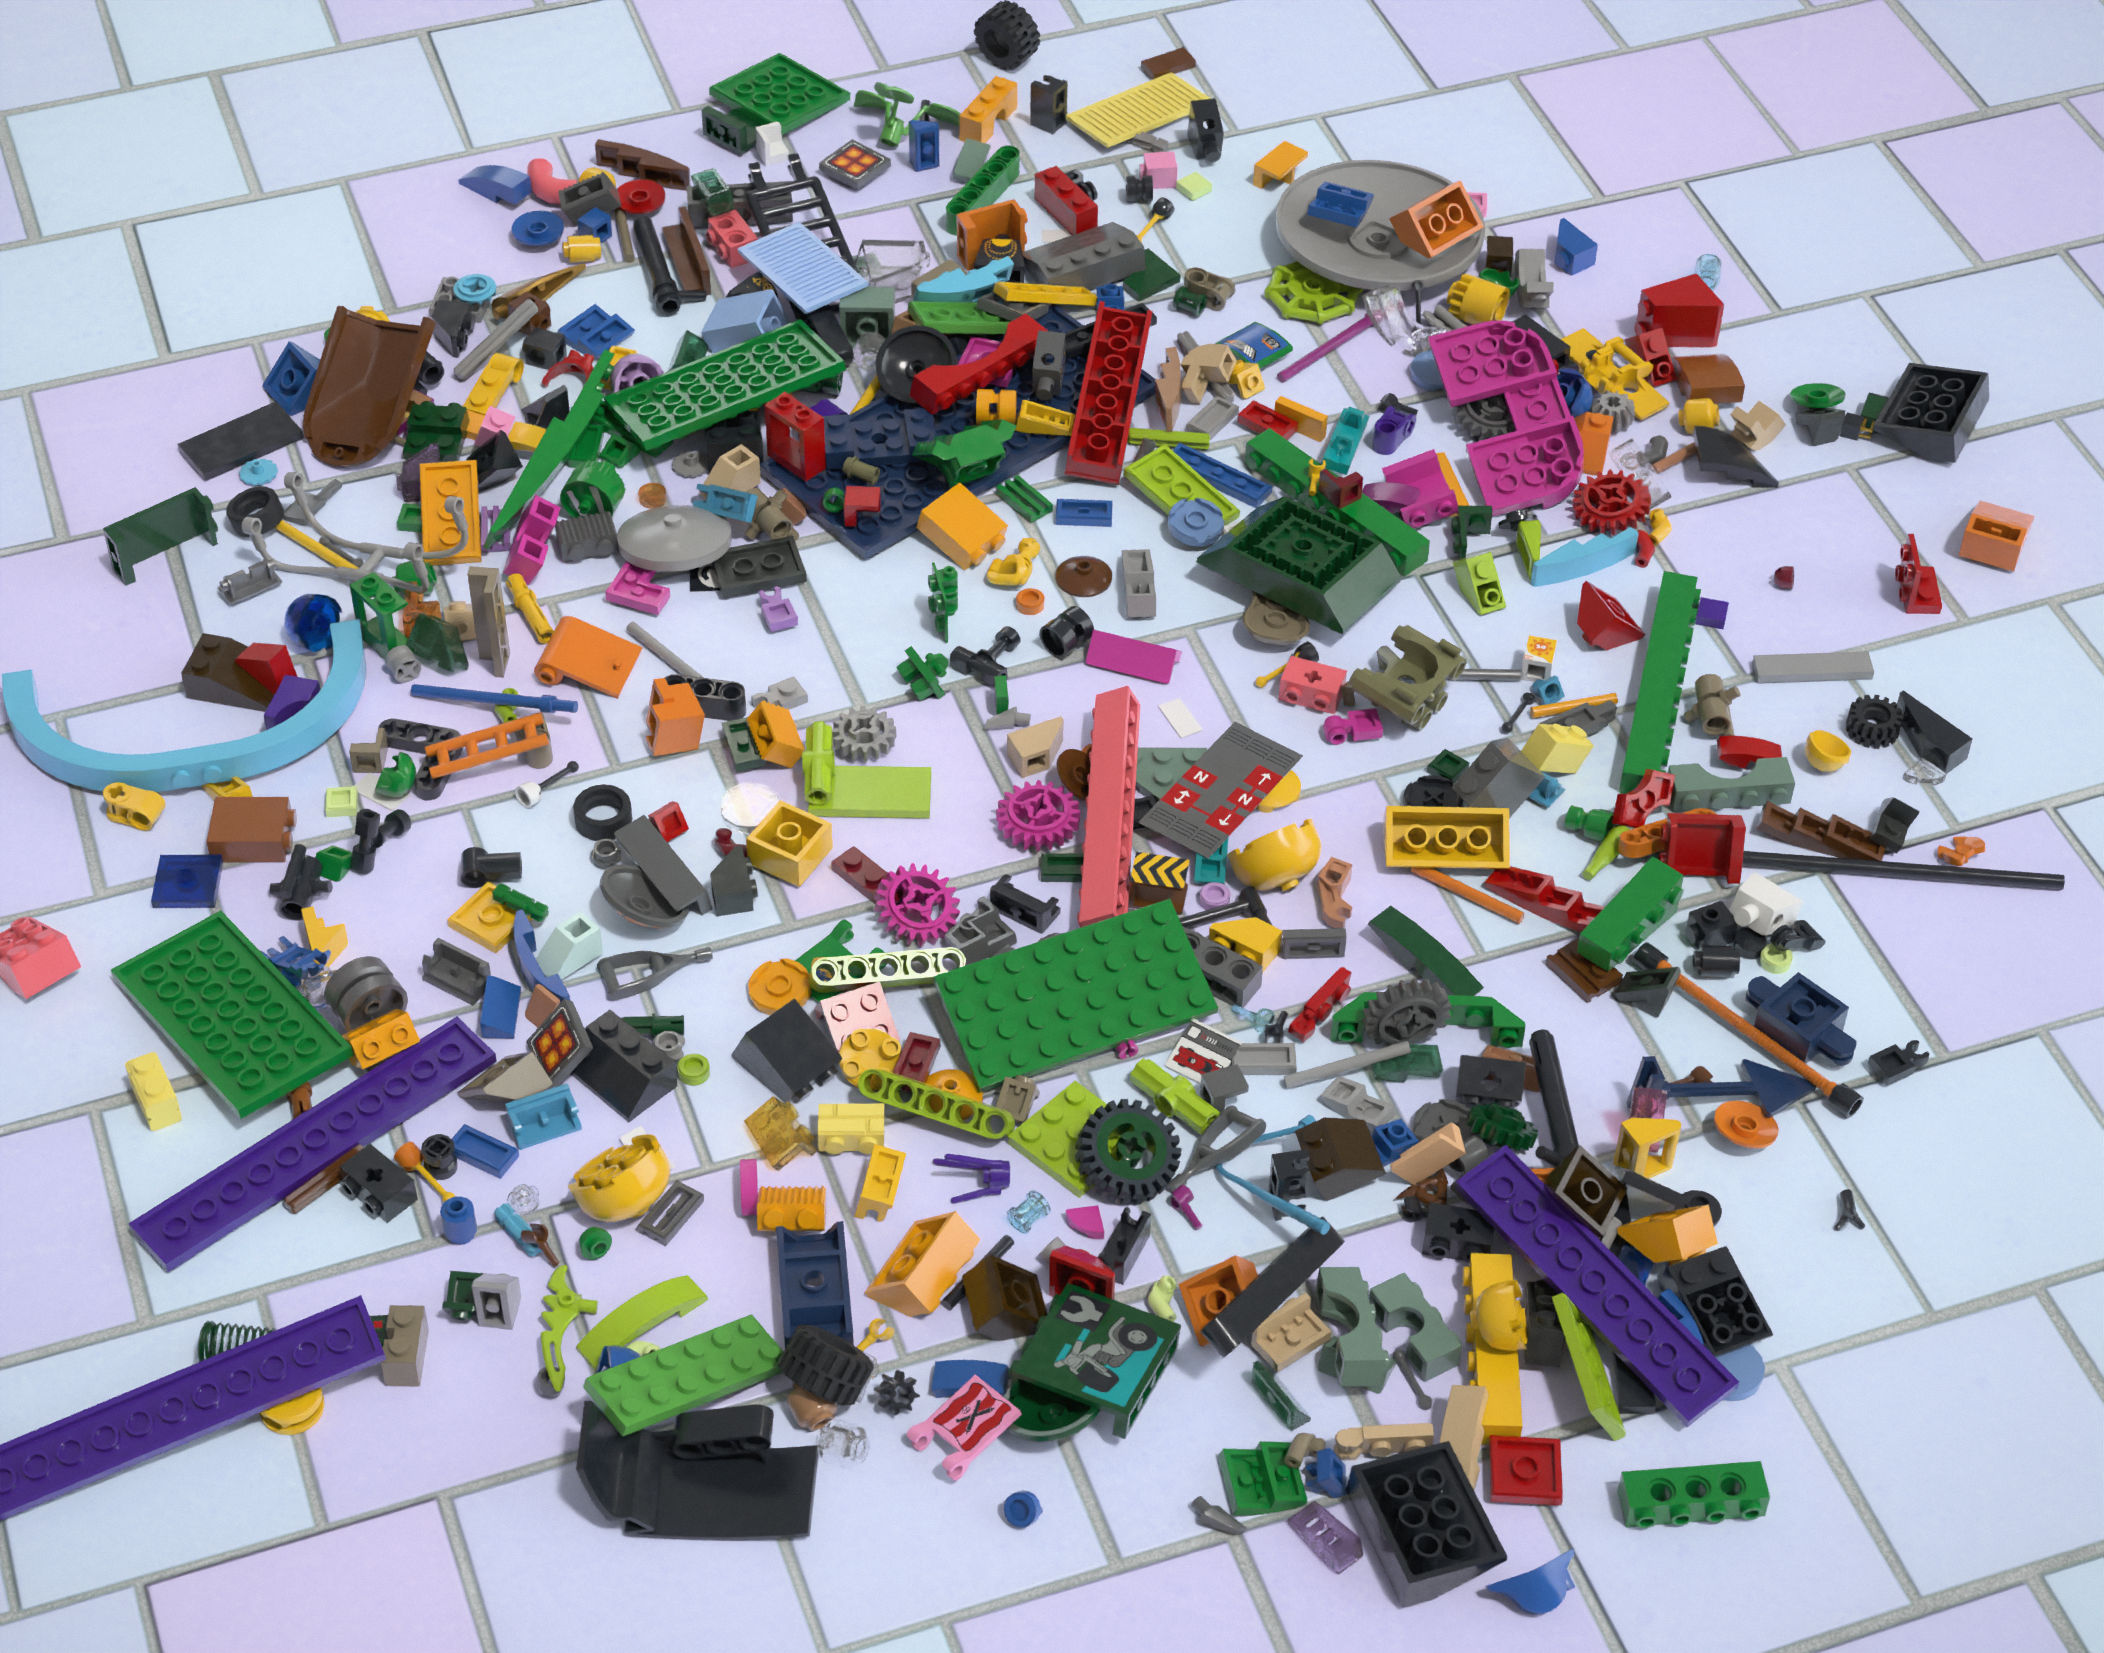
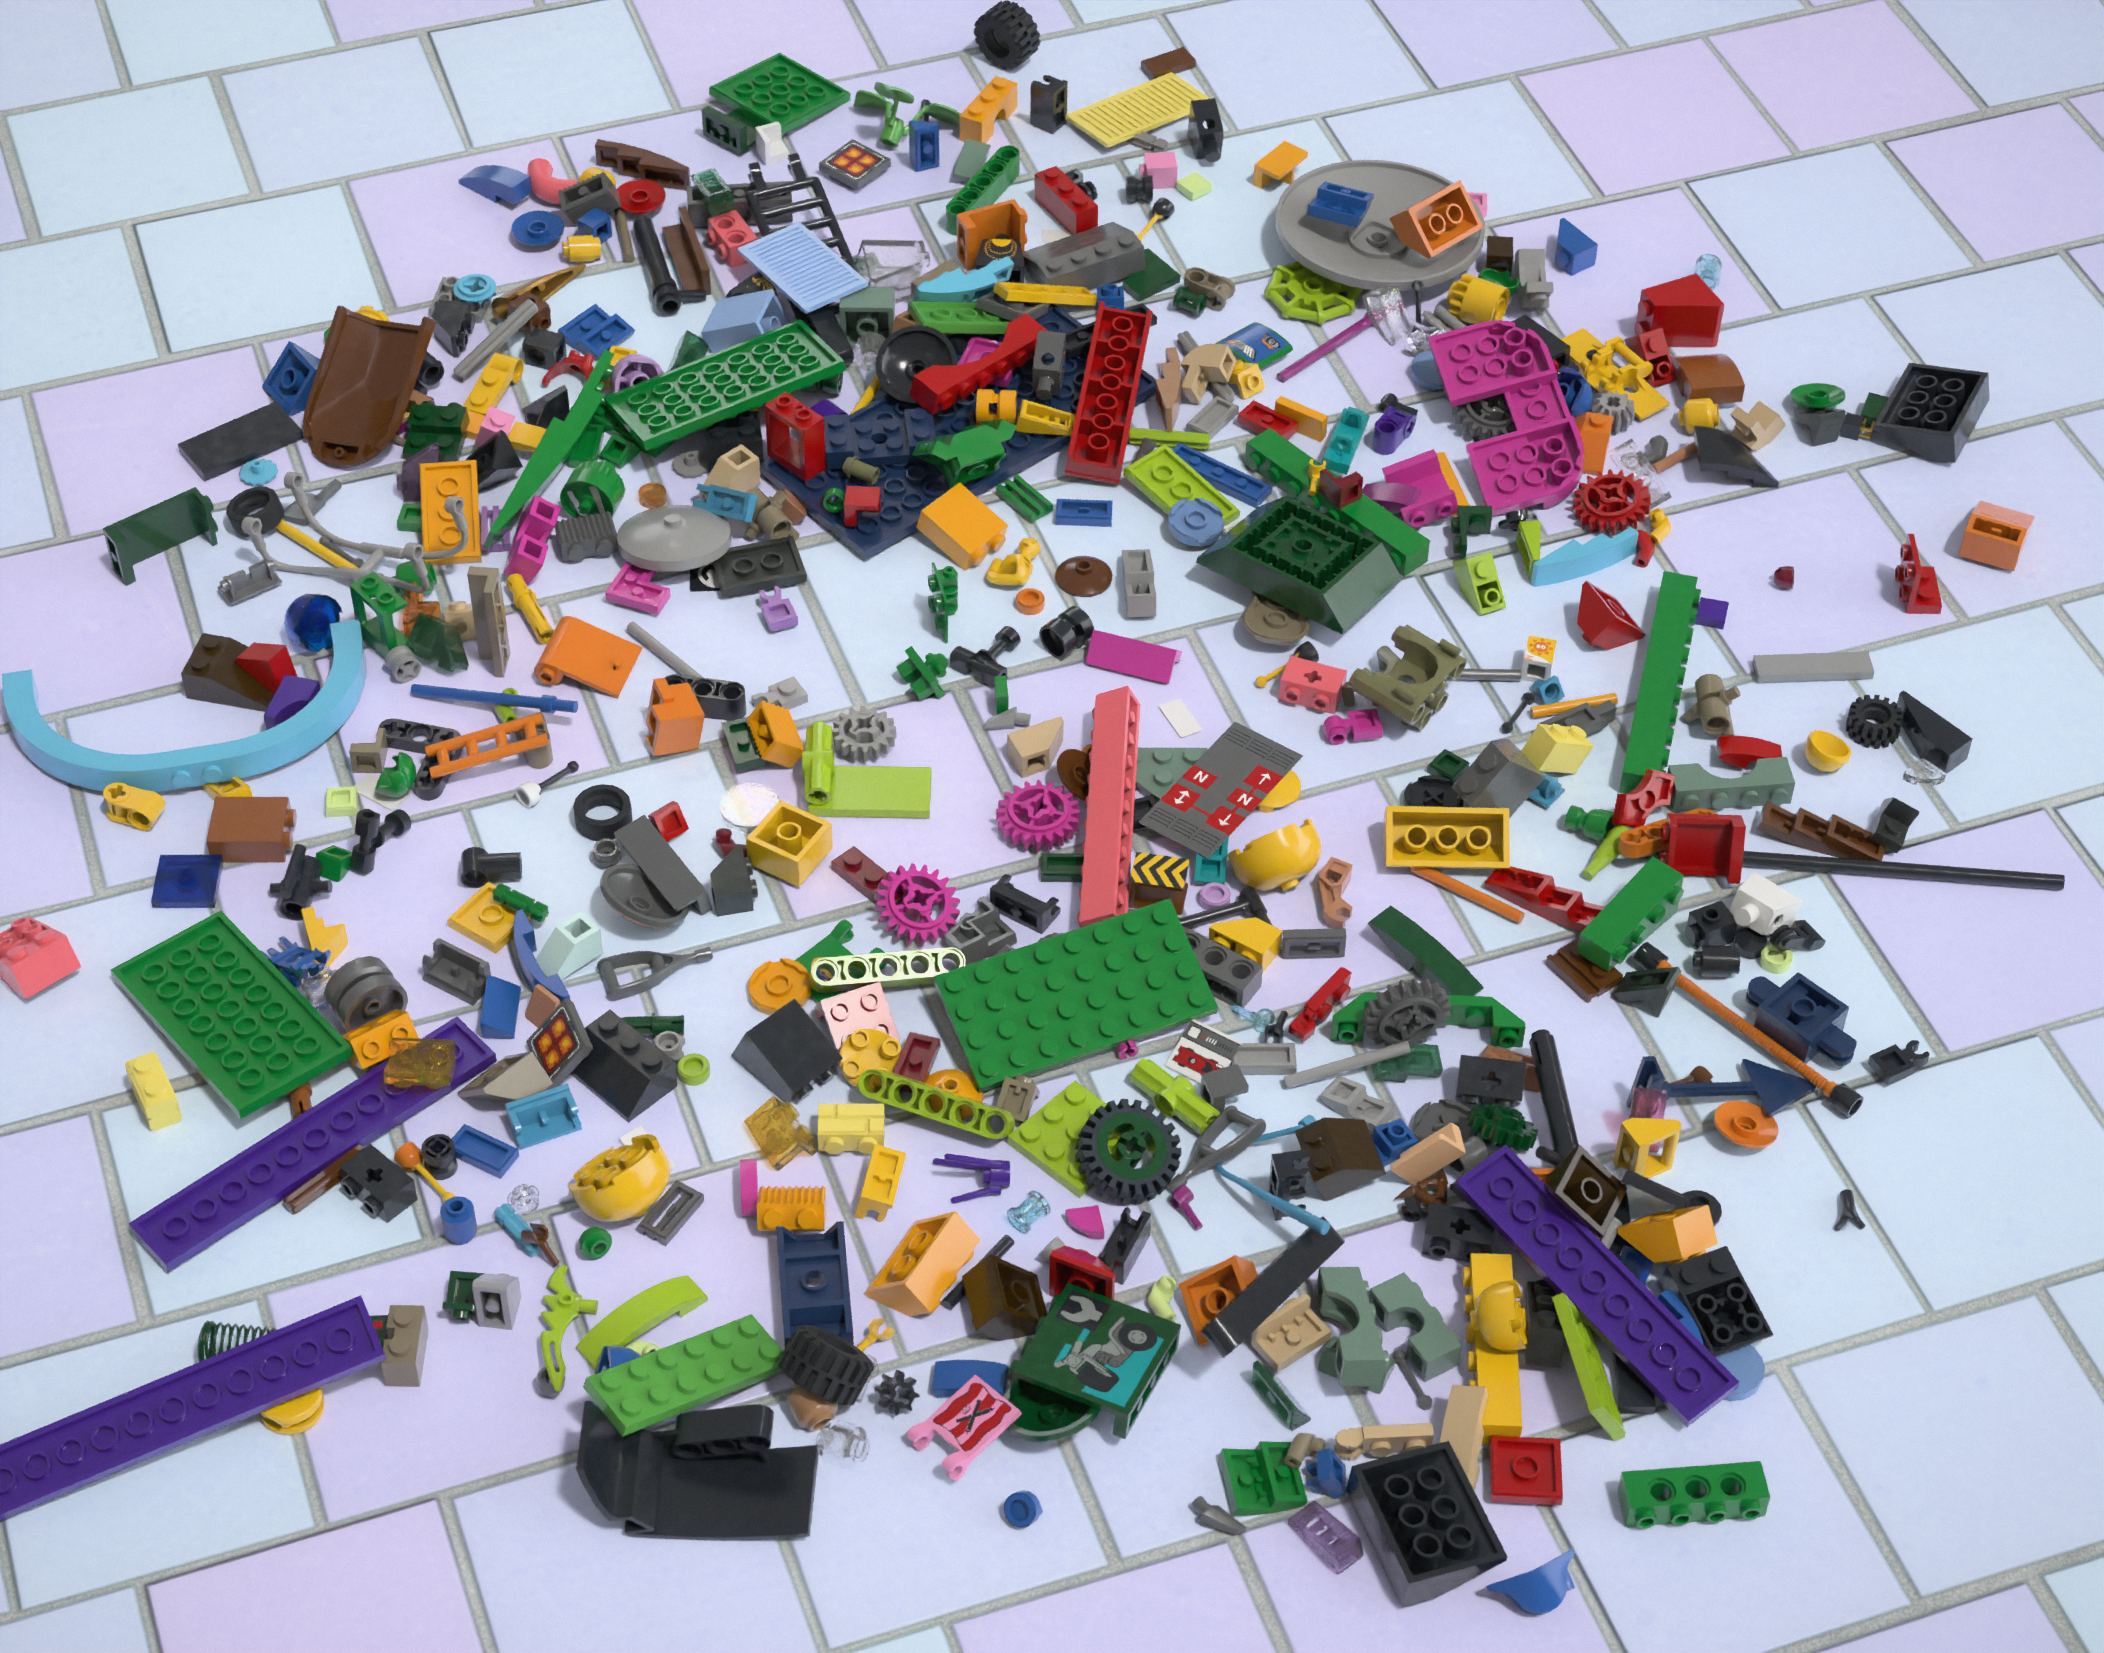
orange piece [1937,836,1986,866] -> none
none -> clear yellow bracket [383,1038,456,1089]

